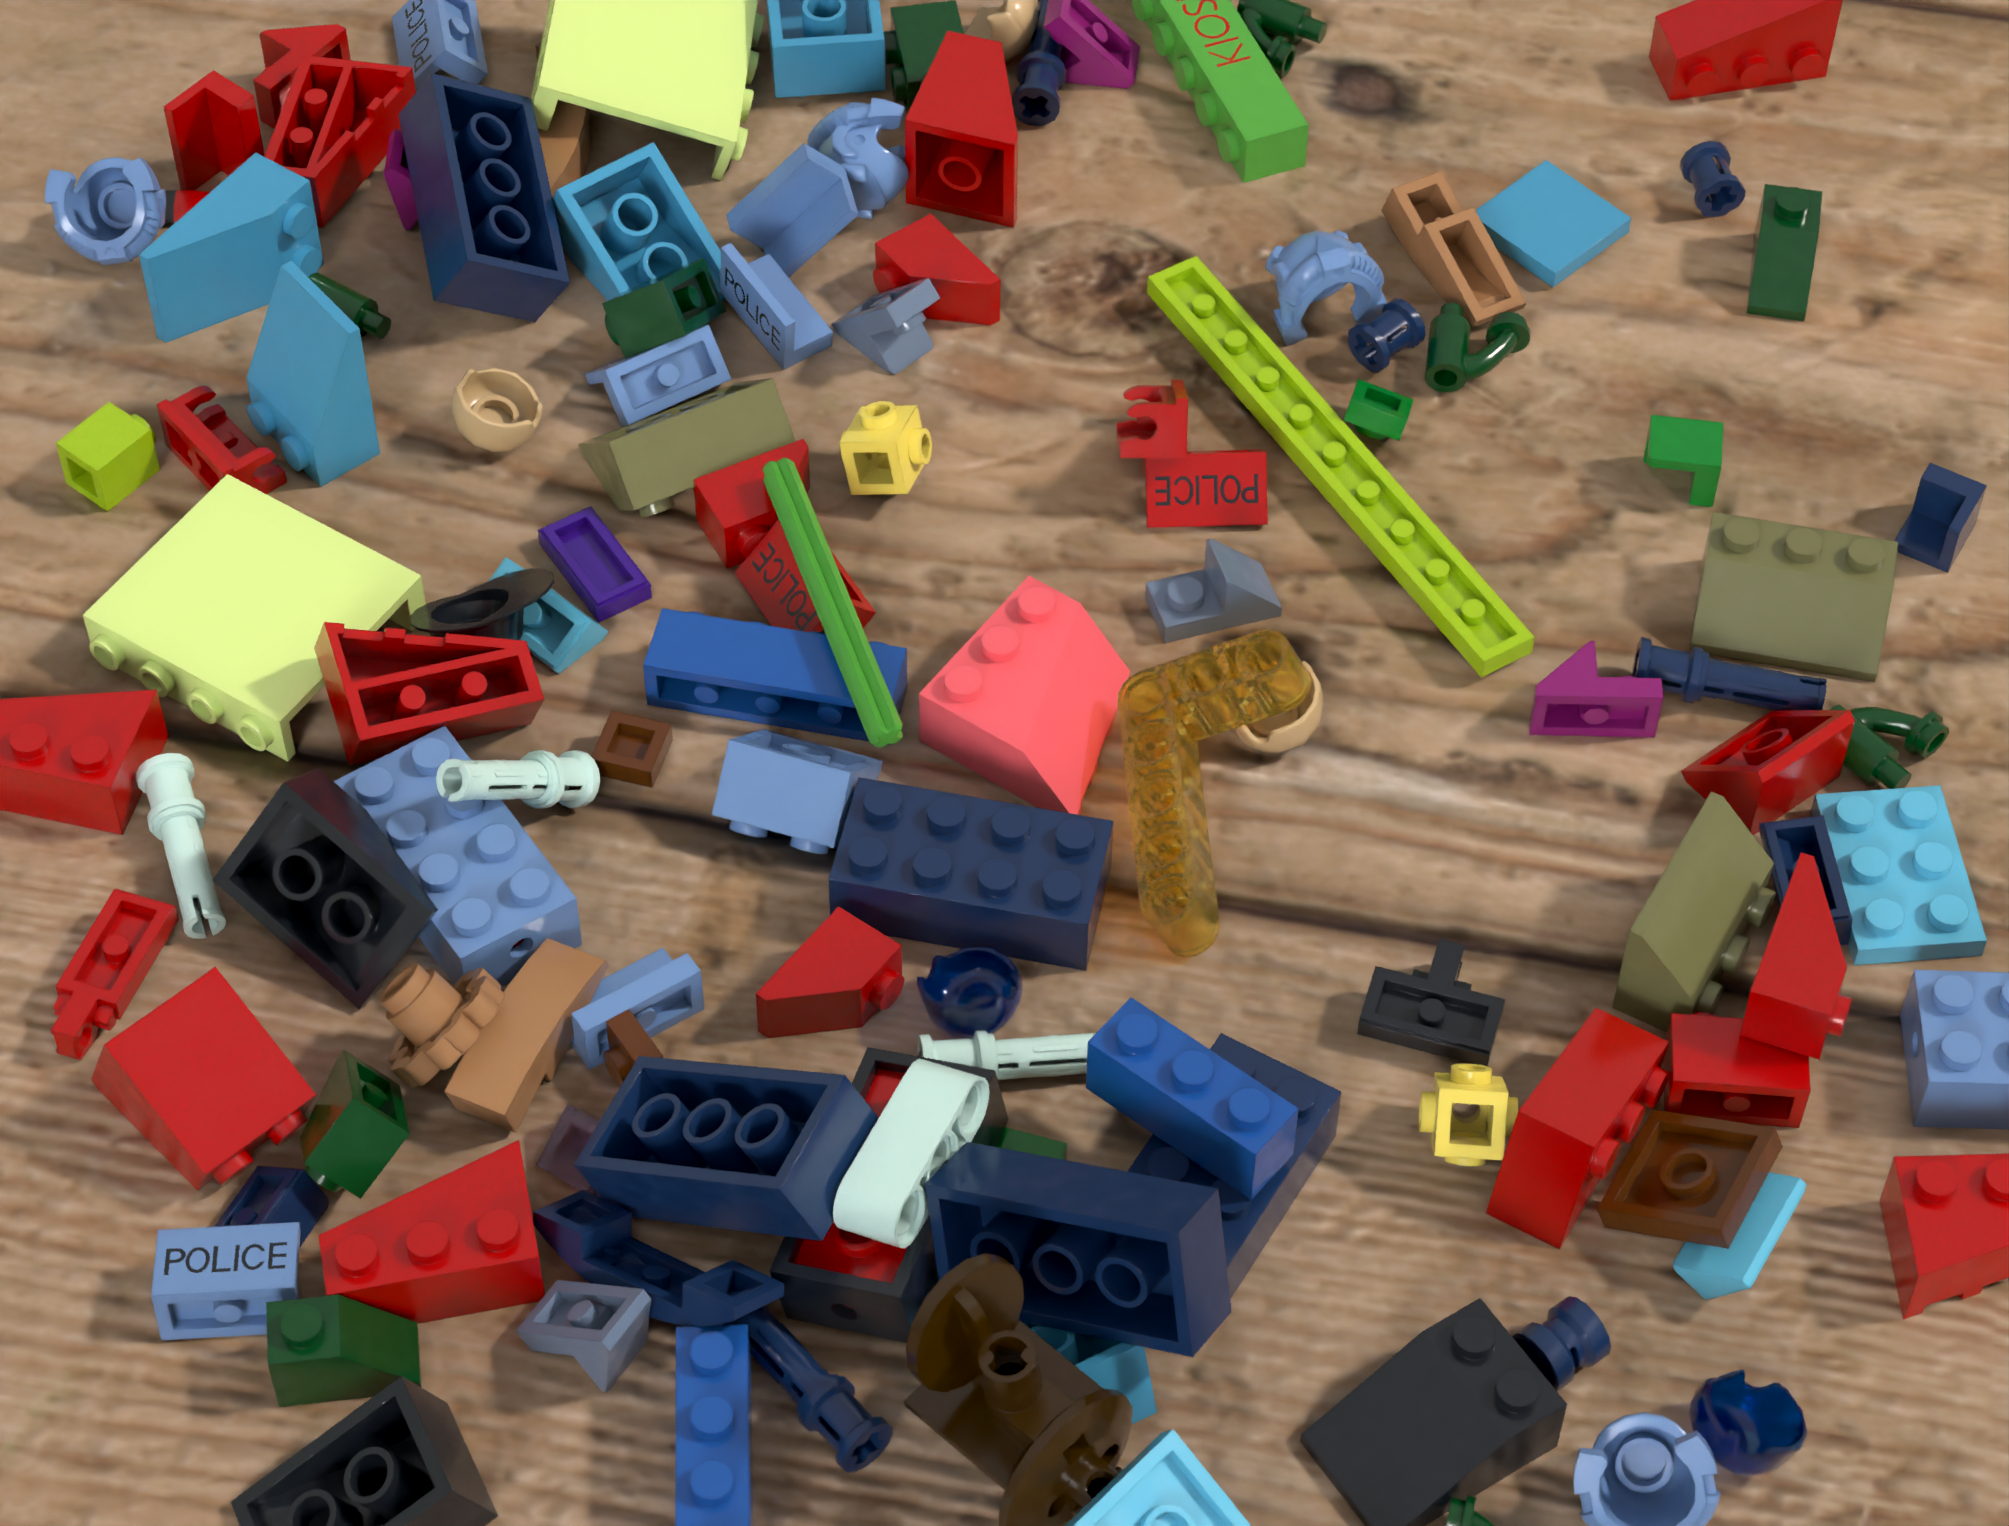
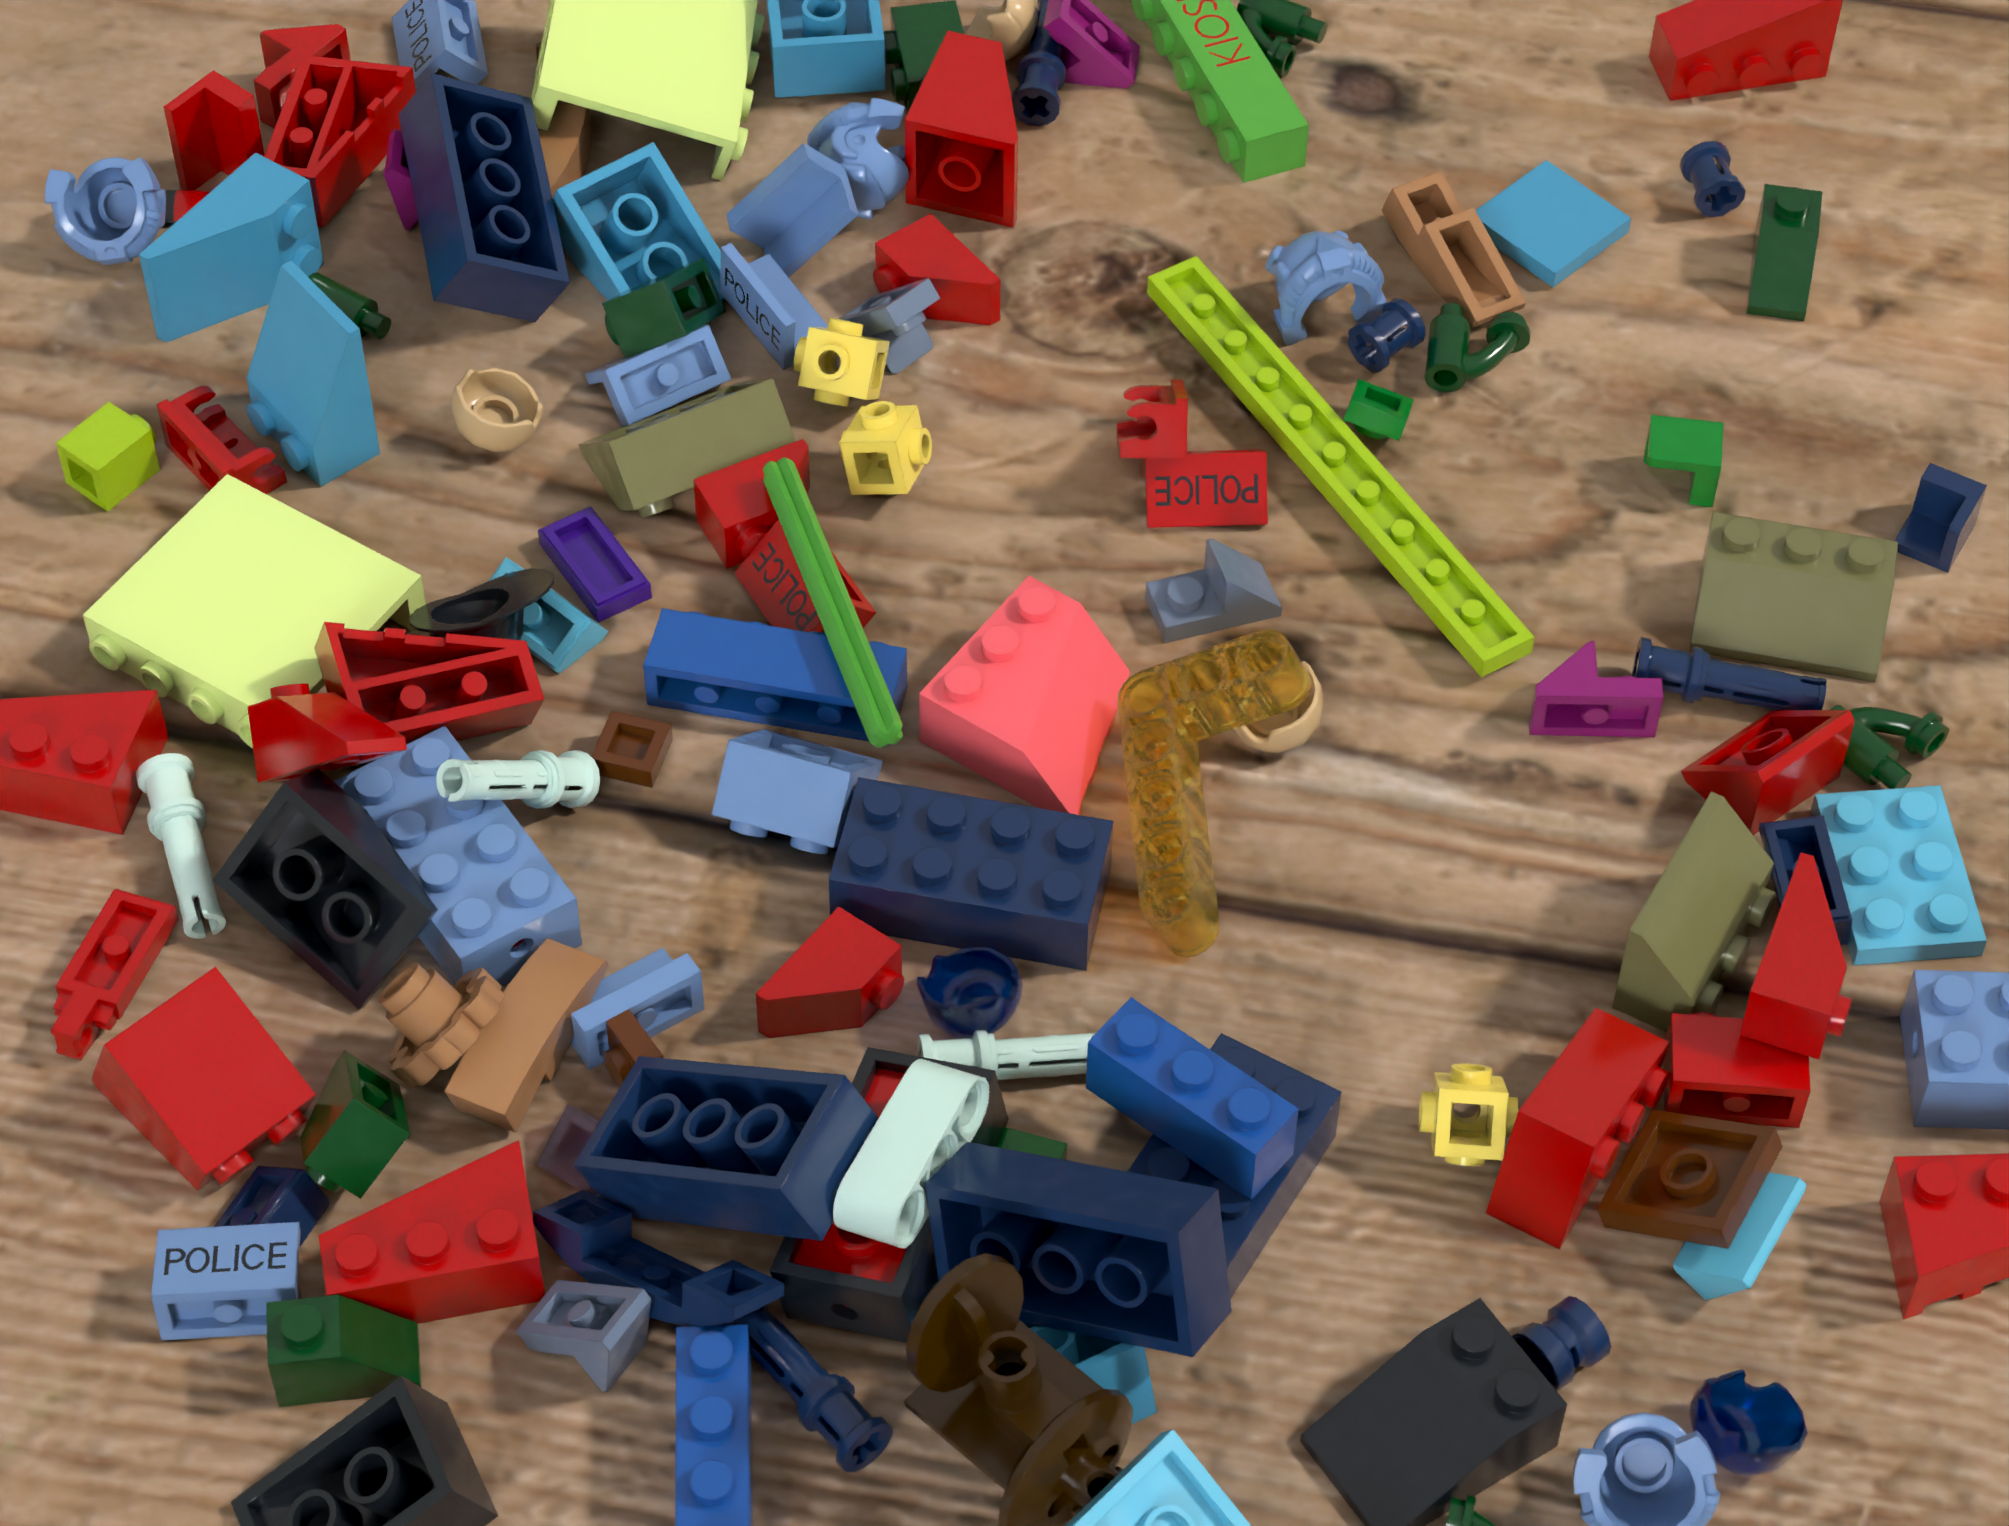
black hinge [1357,939,1505,1066] -> none
none -> red slope [247,683,407,783]
none -> light yellow brick [794,318,890,406]

